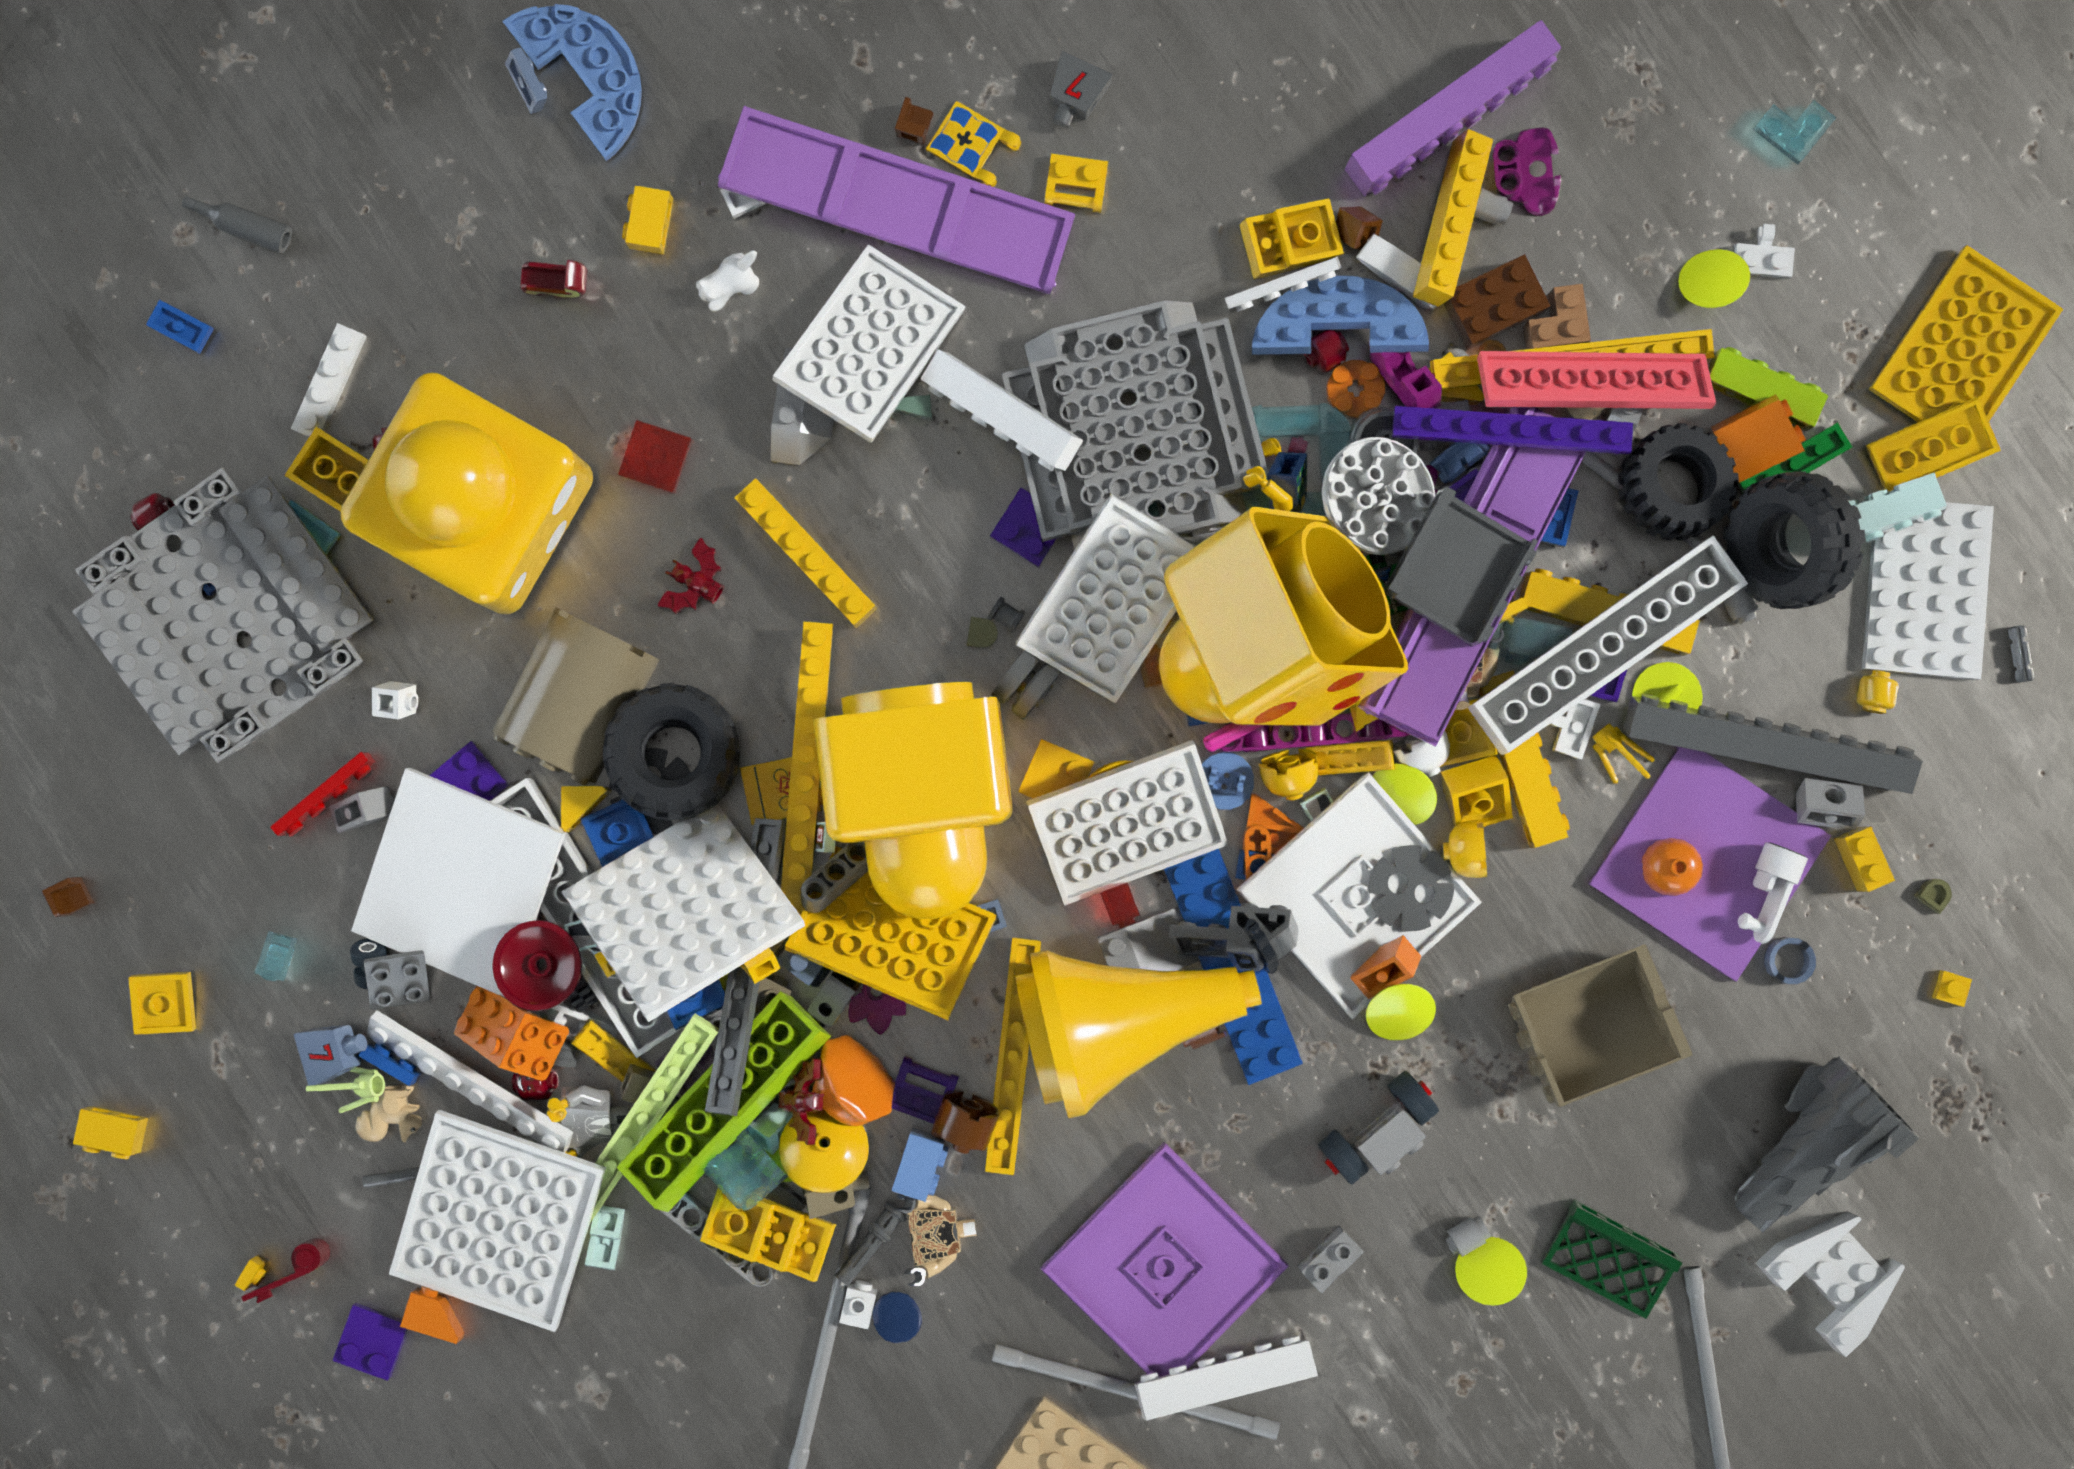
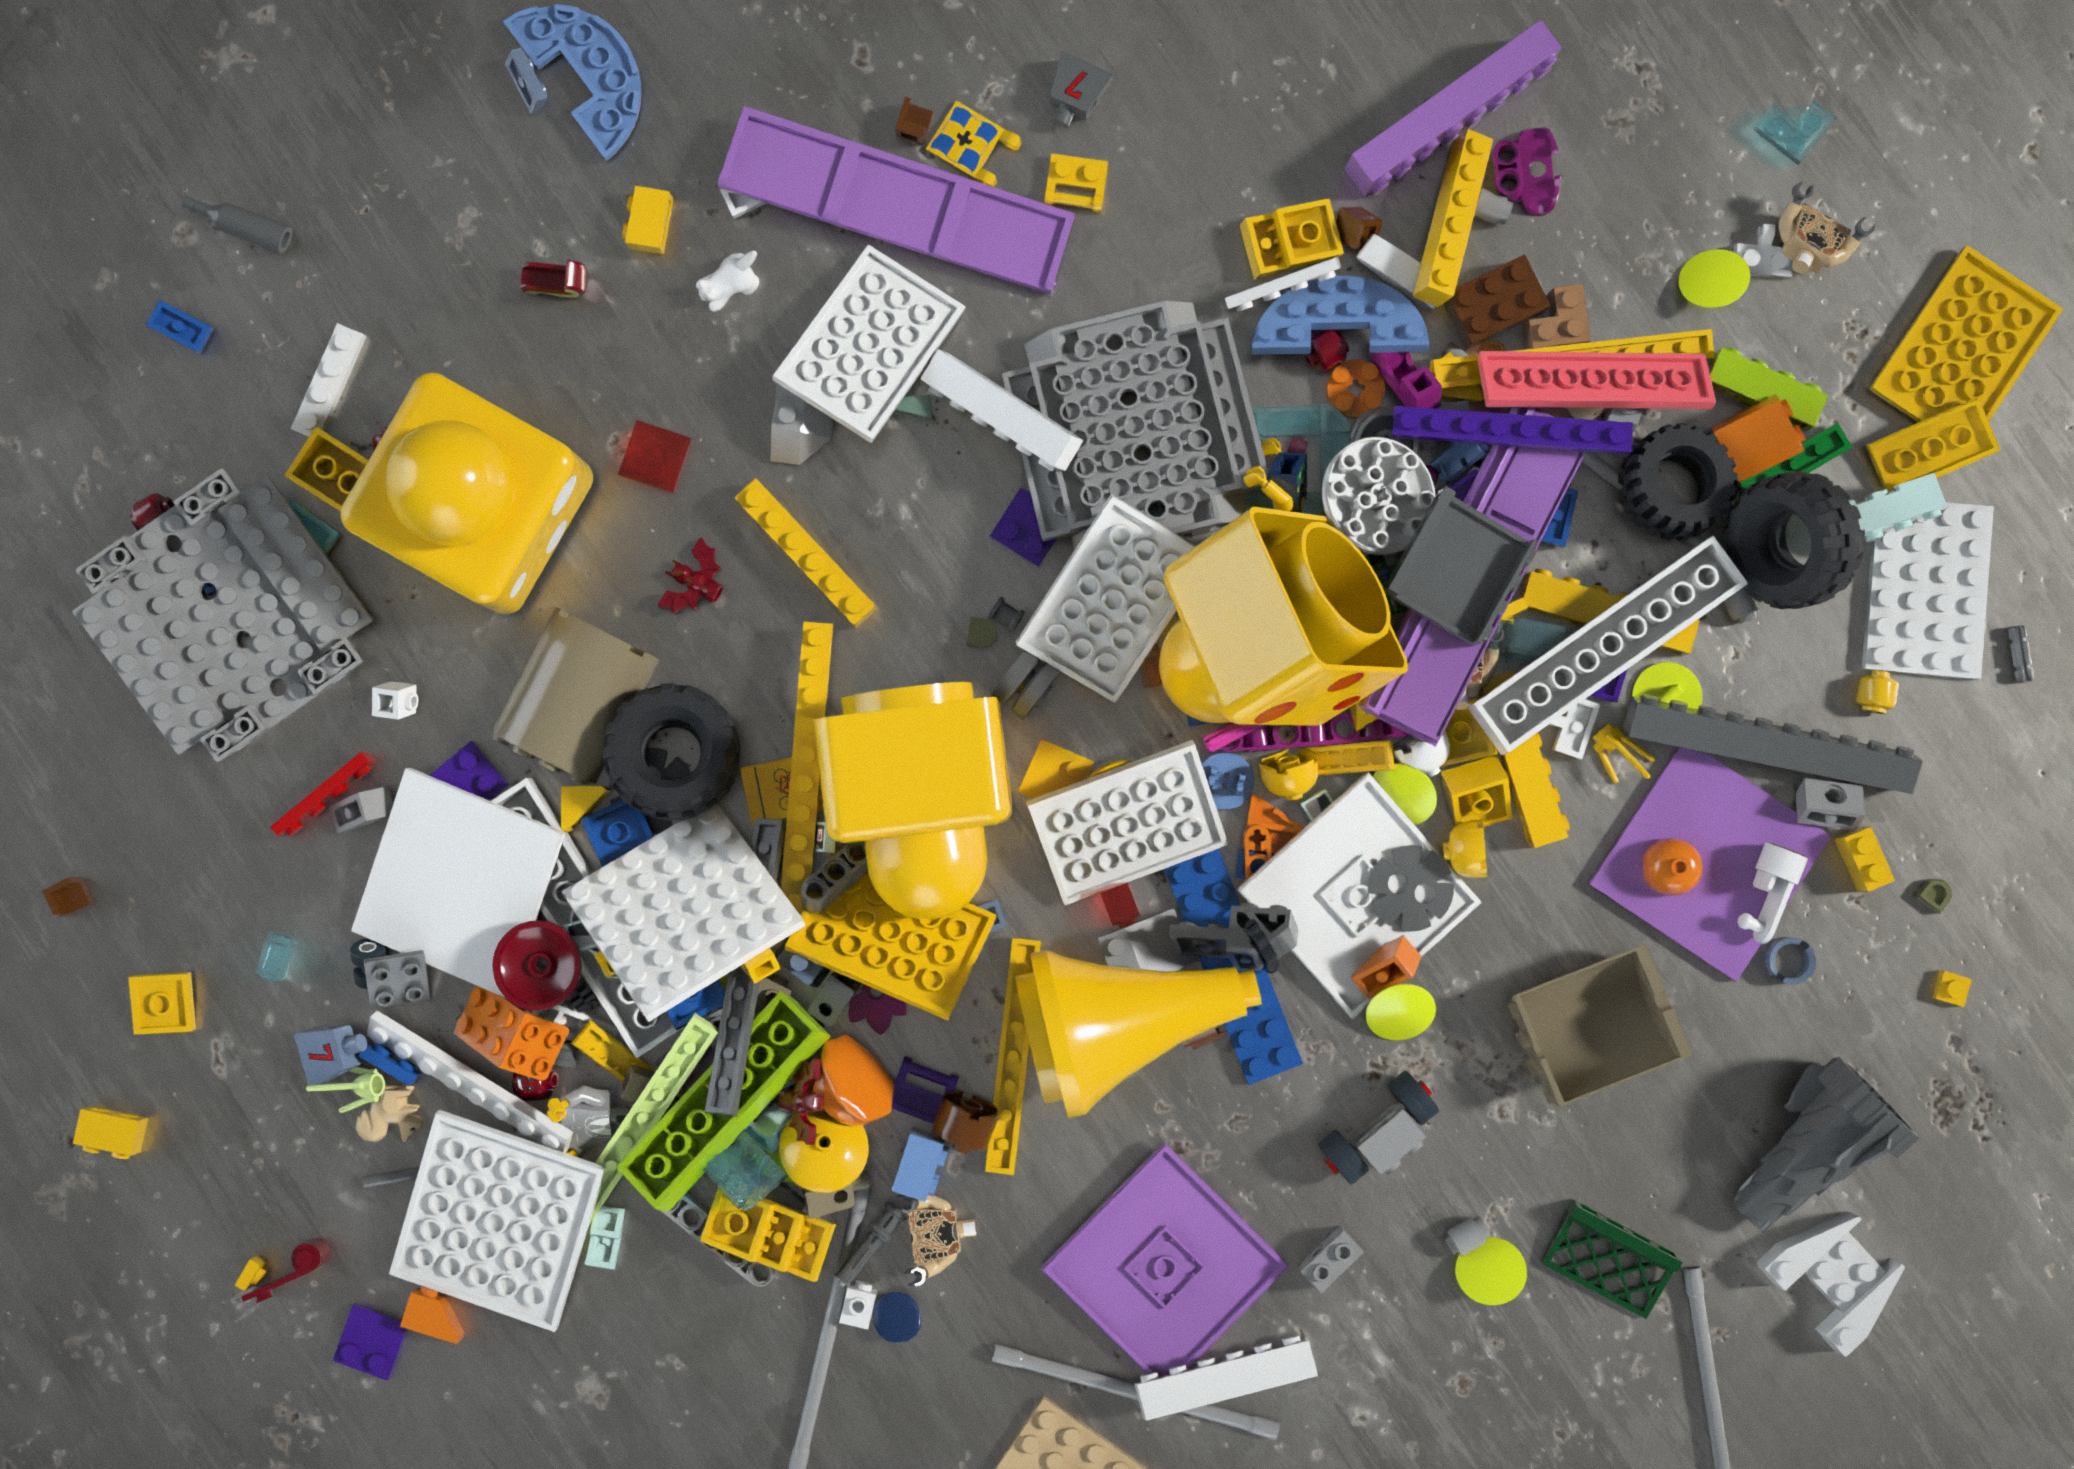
none -> tan torso [1778,181,1876,274]

